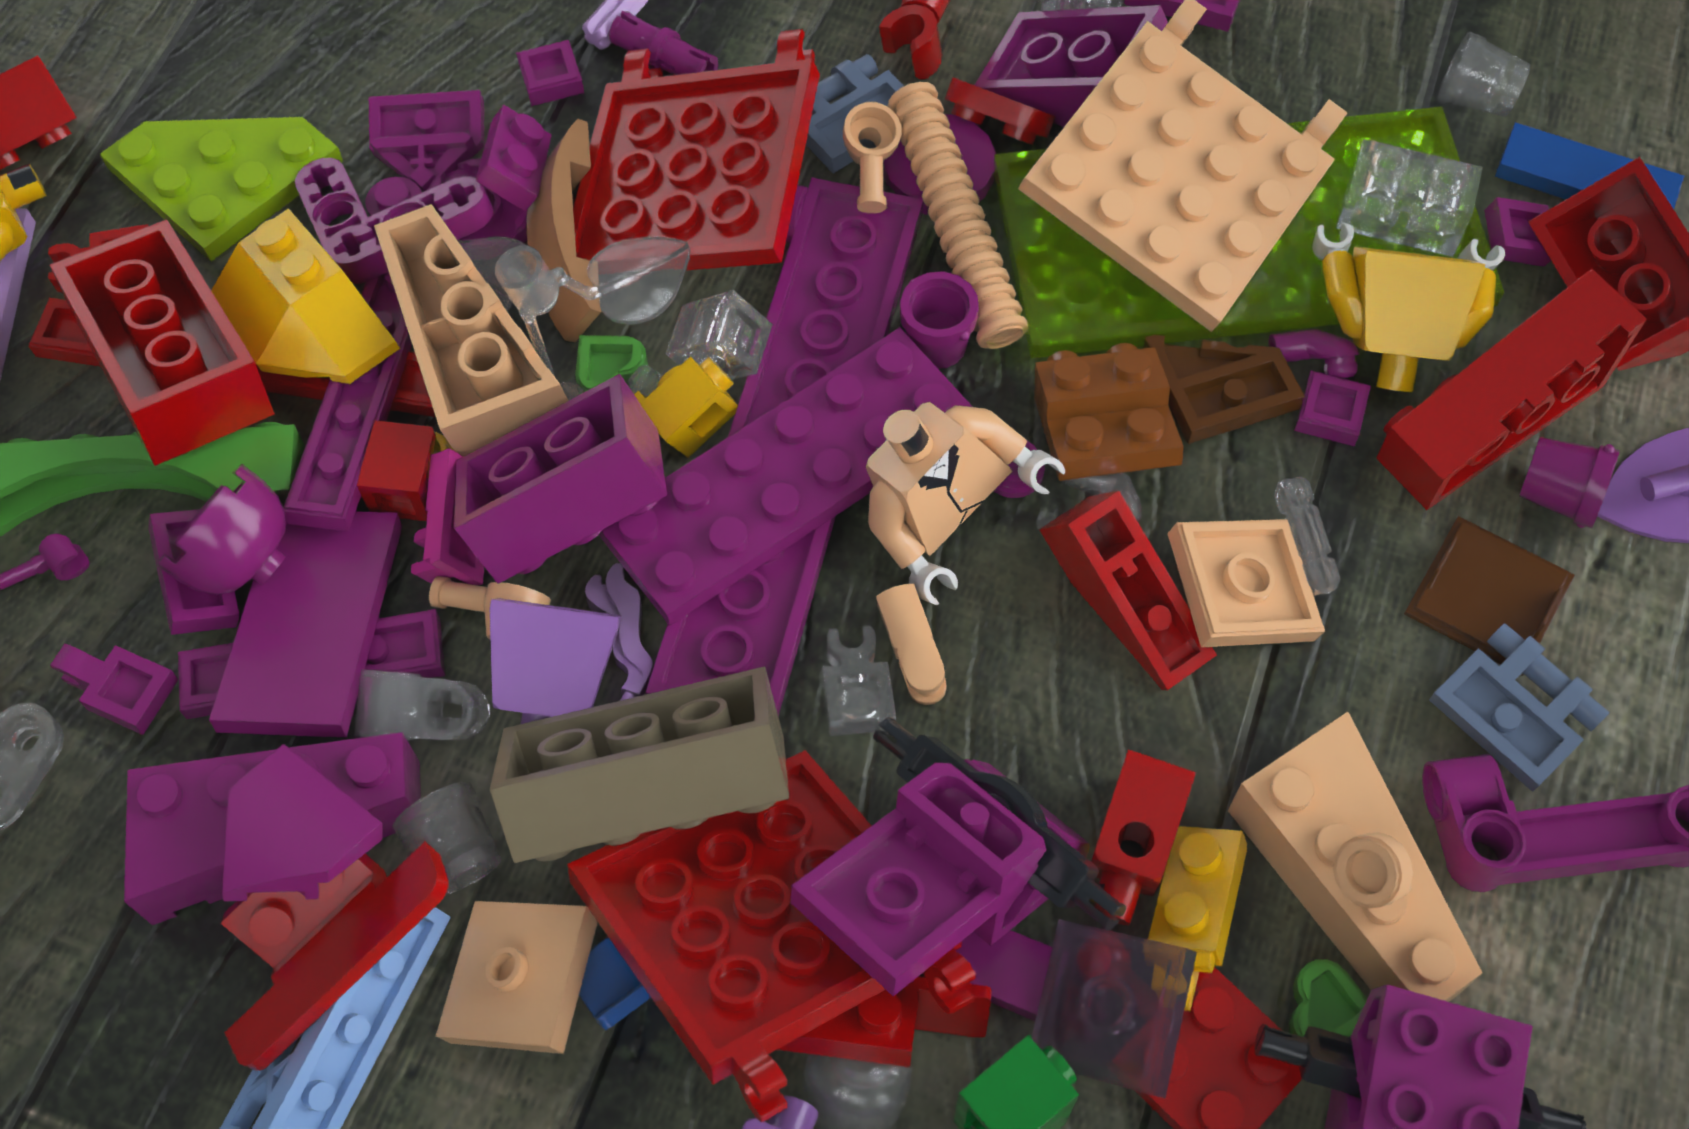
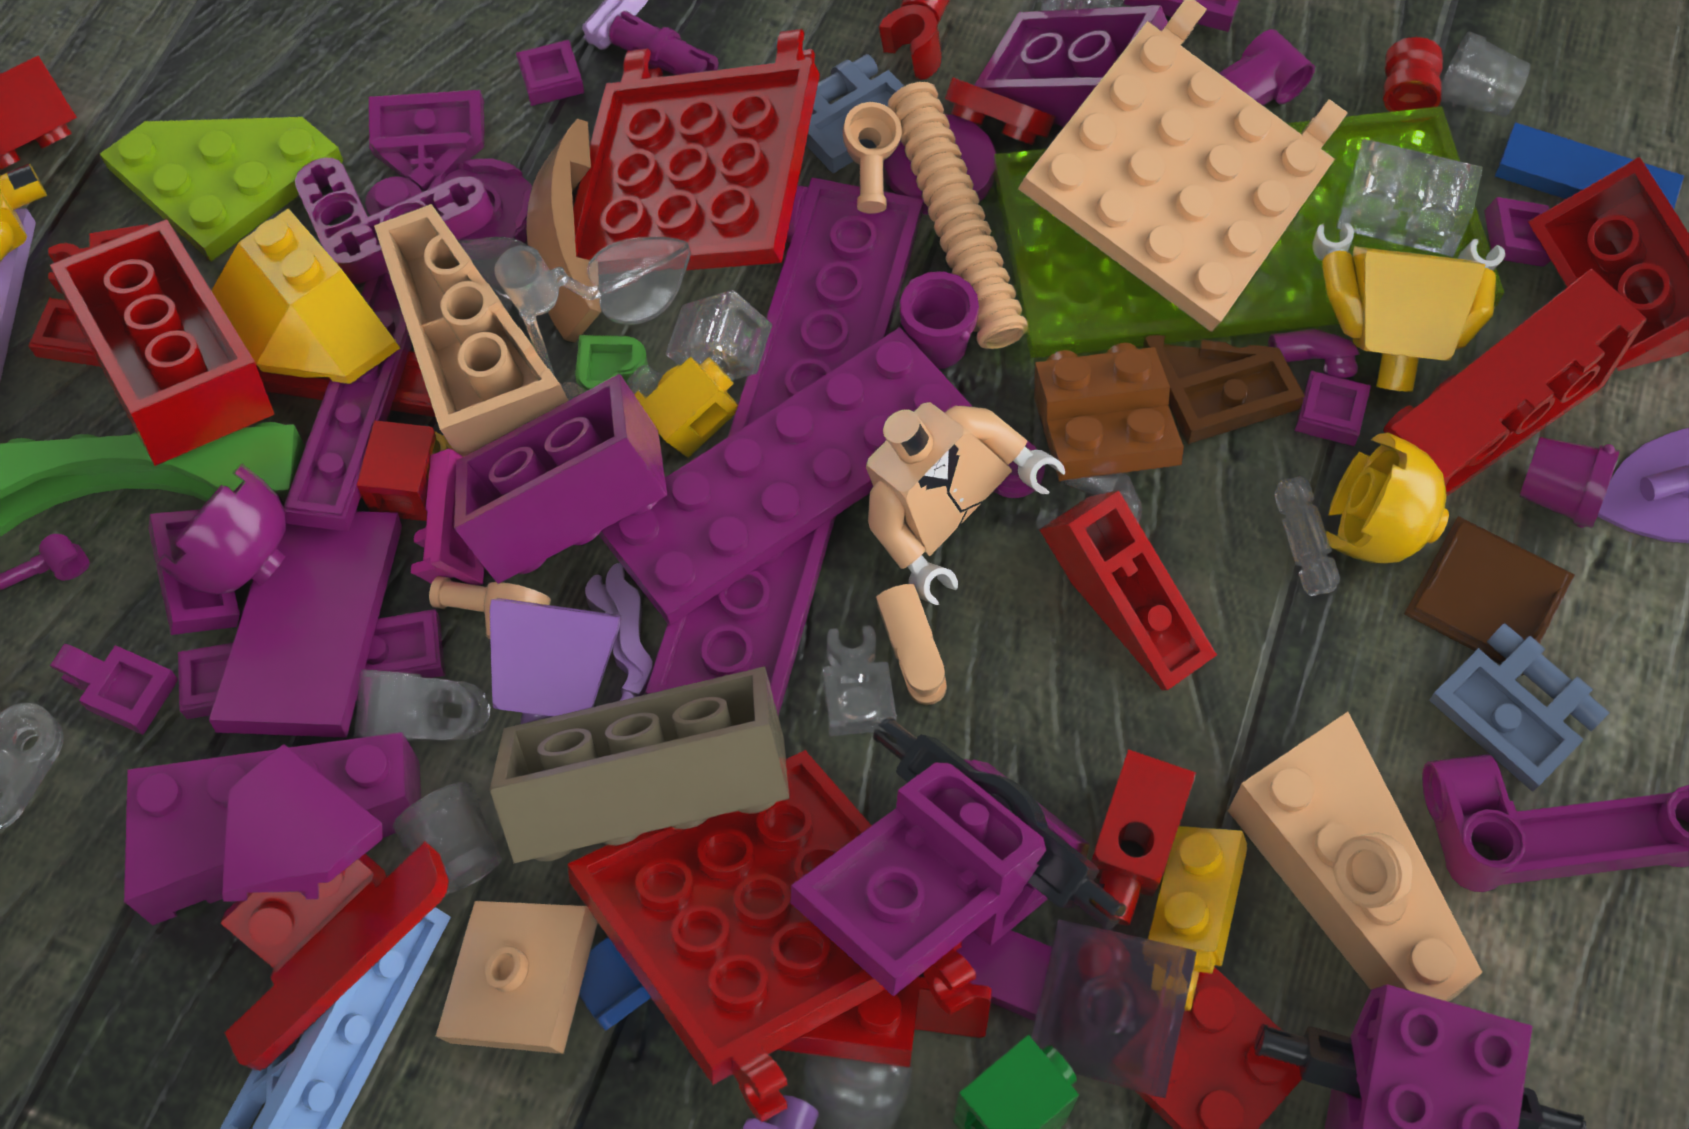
magenta plate [475,104,552,211] -> none
light nougat plate [1167,519,1325,647] -> none
bright green tile [1289,959,1367,1037] -> none
none -> magenta piece [1219,29,1315,106]
none -> yellow cylinder [1326,433,1449,563]
none -> red wheel [1383,37,1443,118]

